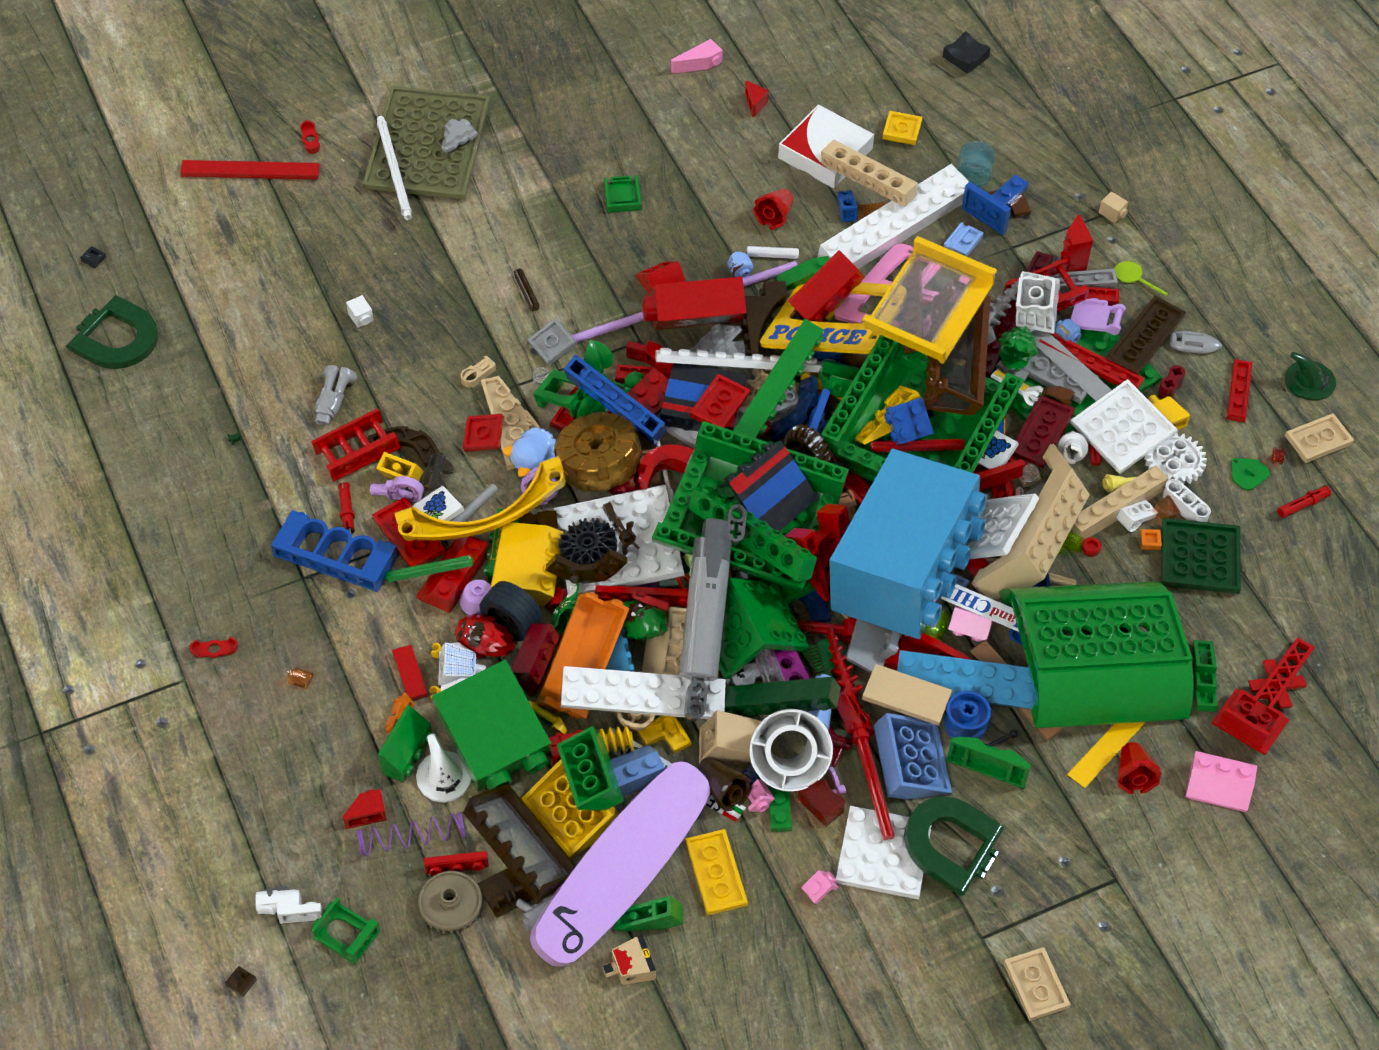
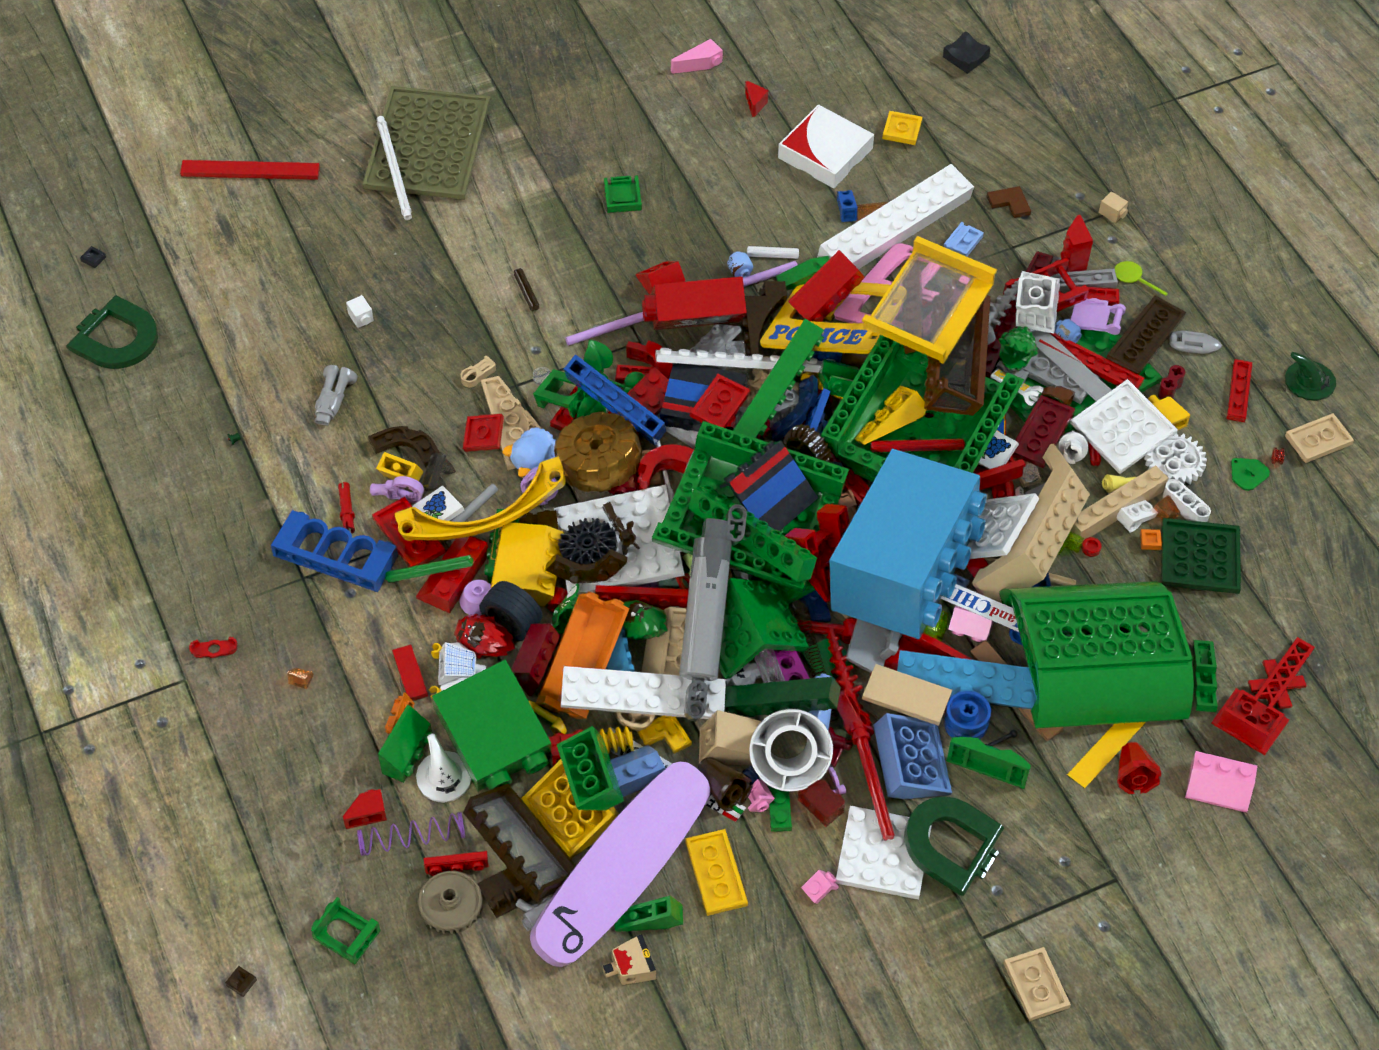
white plate [256,885,323,924] -> none
red piece [300,120,320,154] -> none
red fence [311,408,401,482] -> none
light grey rock [442,119,478,153] -> none
light grey tile [528,318,577,366] -> none
red tile [632,591,669,611] -> none
red cone [753,189,794,230] -> none
tan brick [821,140,918,207] -> none
blue plate [884,397,934,445] -> none
clear light blue wheel [956,141,995,187] -> none
blue piece [962,174,1029,235] -> none
red pin [1277,485,1332,519] -> none

